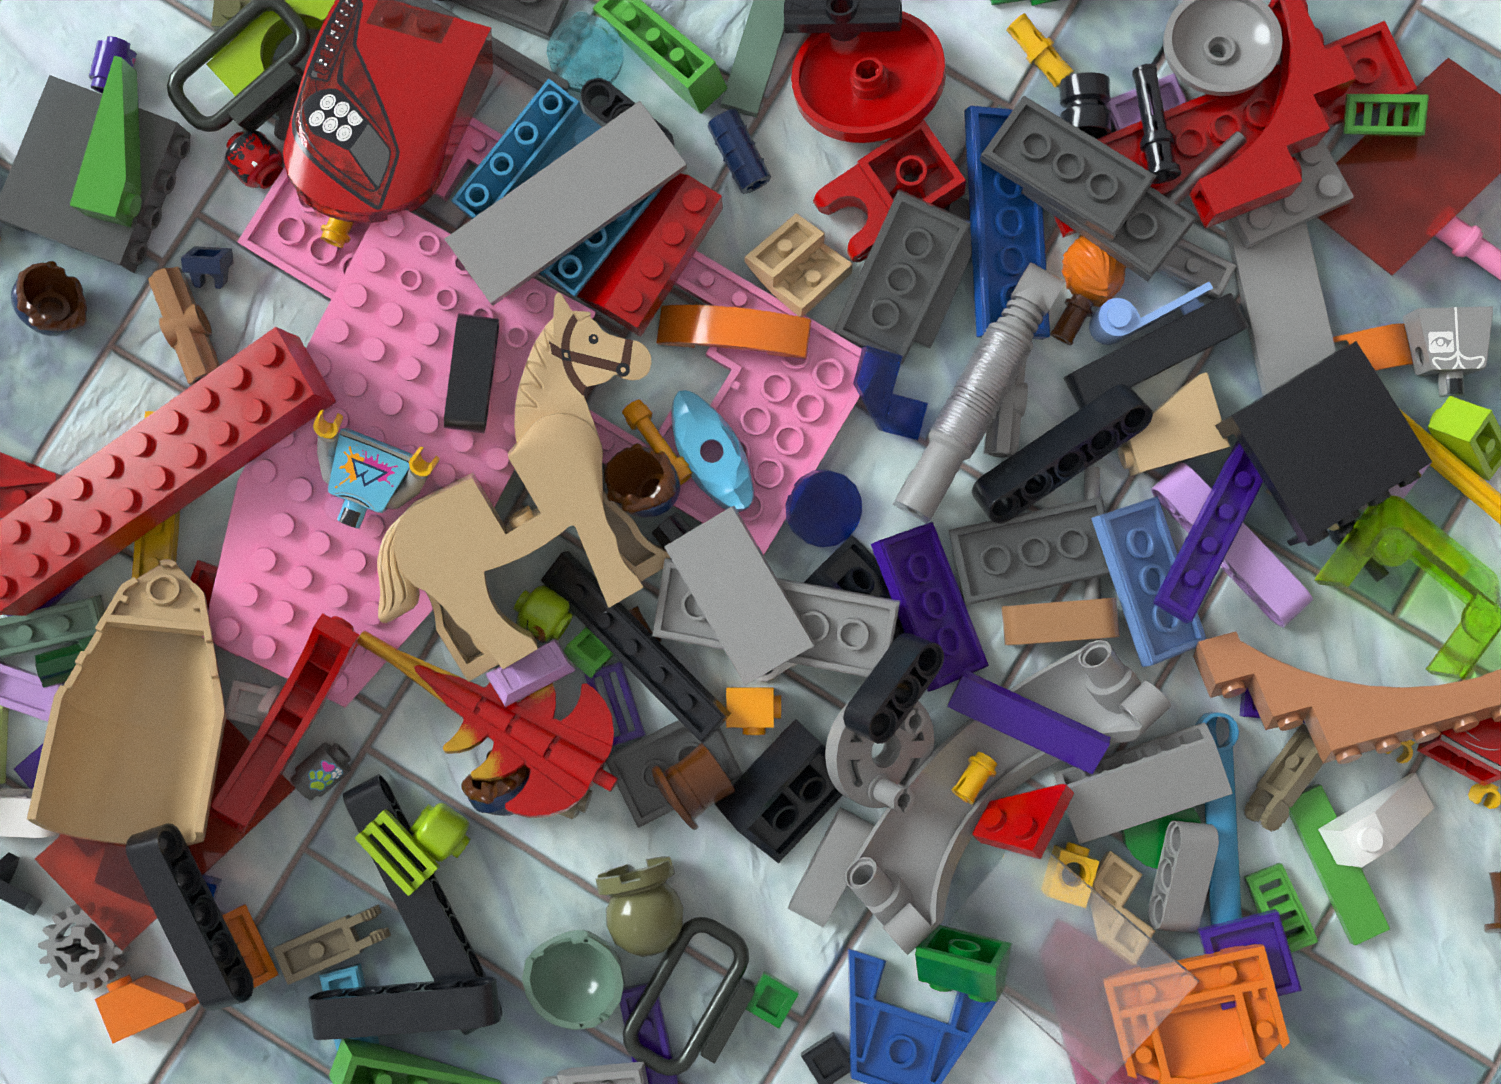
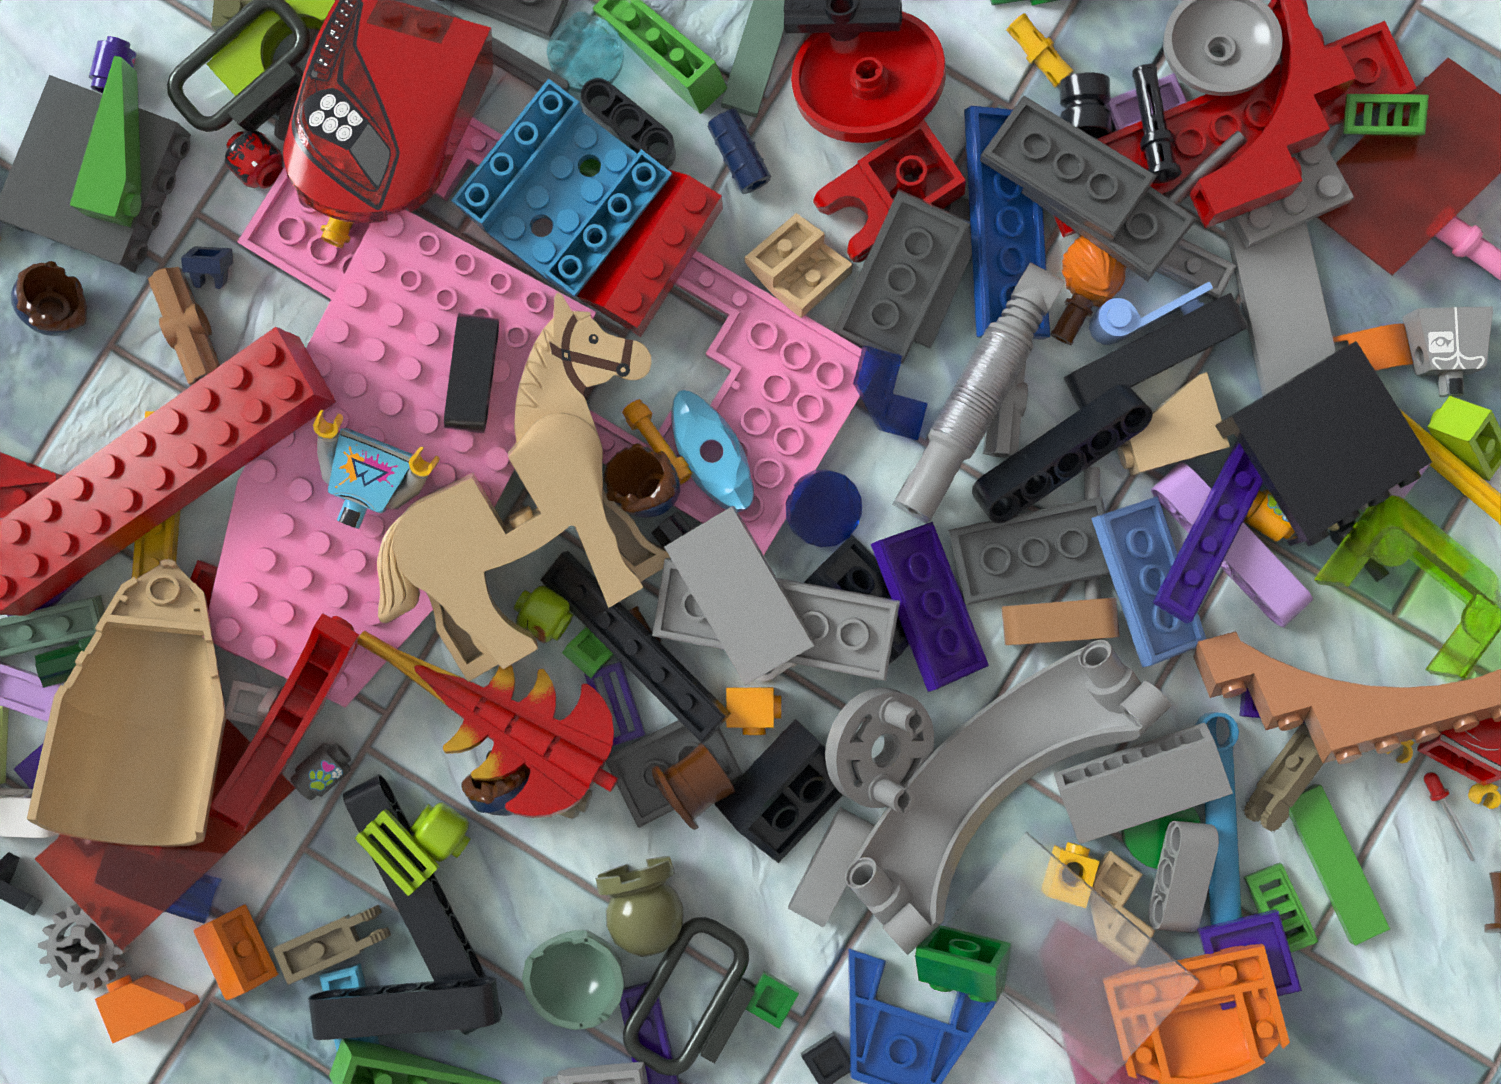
black beam [126,823,254,1011] -> none
light grey tile [445,101,687,306] -> none
lavender tile [486,639,575,707] -> none
orange slope [656,305,812,359] -> none
black beam [843,633,944,744] -> none
dark purple tile [947,670,1111,774] -> none
yellow pin [951,751,998,805] -> none
red wing [972,784,1074,859] -> none
white slope [1318,773,1434,868] -> none
none -> light orange brick [1244,489,1295,542]
none -> piece [1423,772,1474,861]

